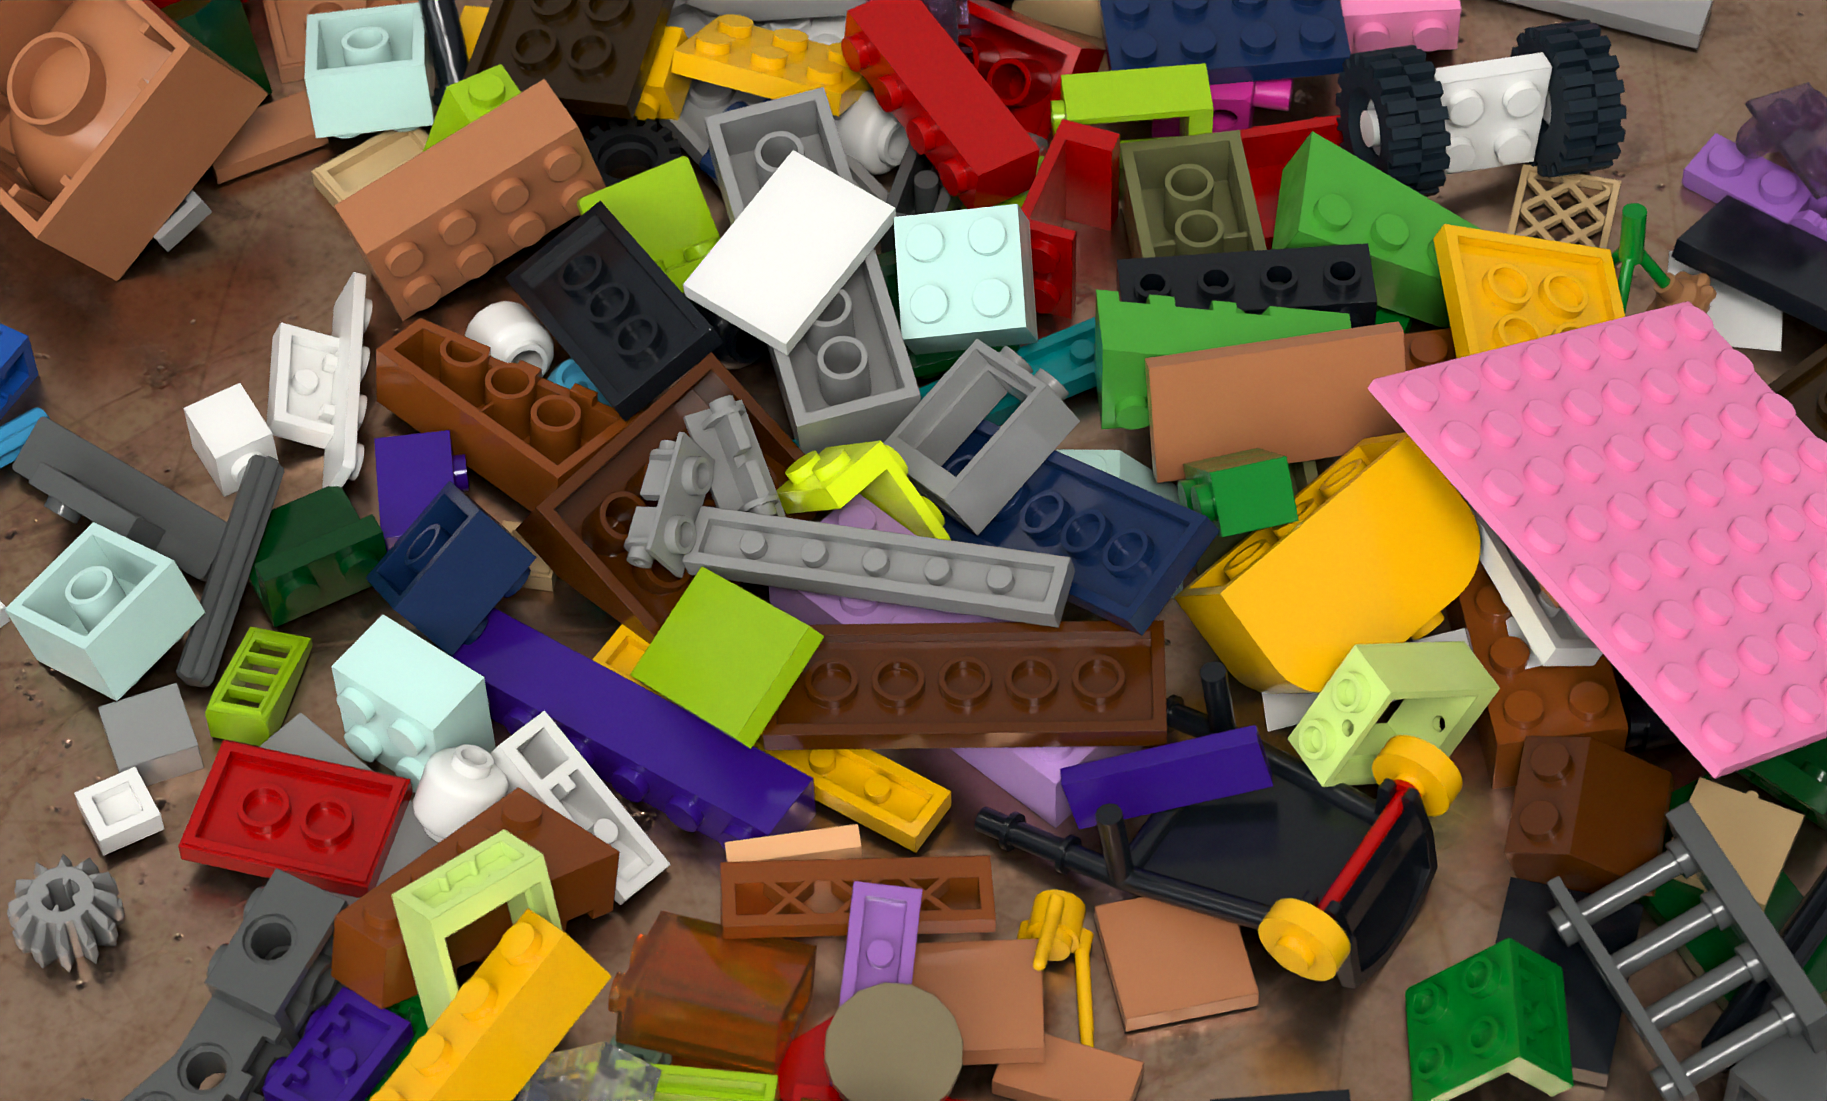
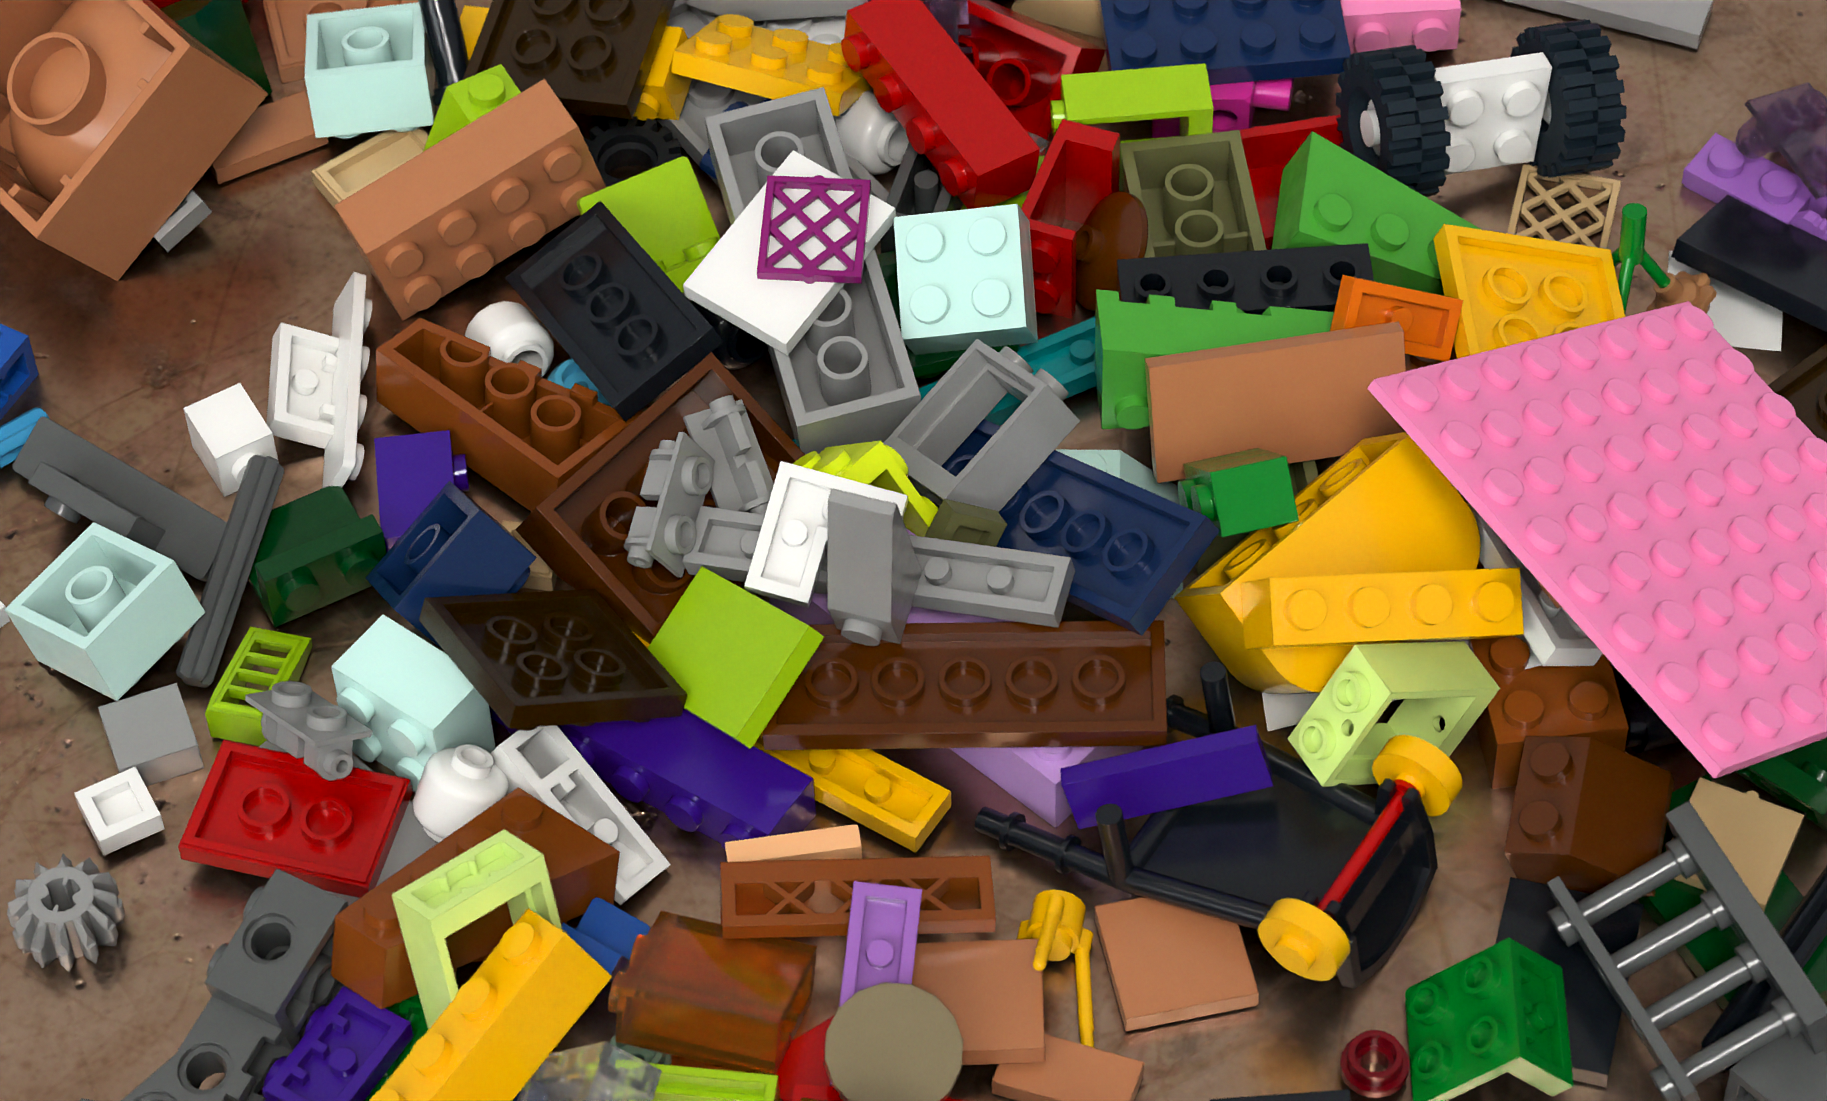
none -> light grey hinge [245,681,372,781]
none -> dark brown plate [419,589,688,731]
none -> blue bracket [561,897,652,988]
none -> white plate [745,461,908,608]
none -> magenta window [757,175,871,284]
none -> light grey slope [827,488,922,646]
none -> olive plate [925,499,1007,547]
none -> reddish brown dish [1076,191,1148,311]
none -> yellow brick [1241,568,1524,650]
none -> orange plate [1330,275,1463,362]
none -> dark red plate [1340,1030,1409,1098]

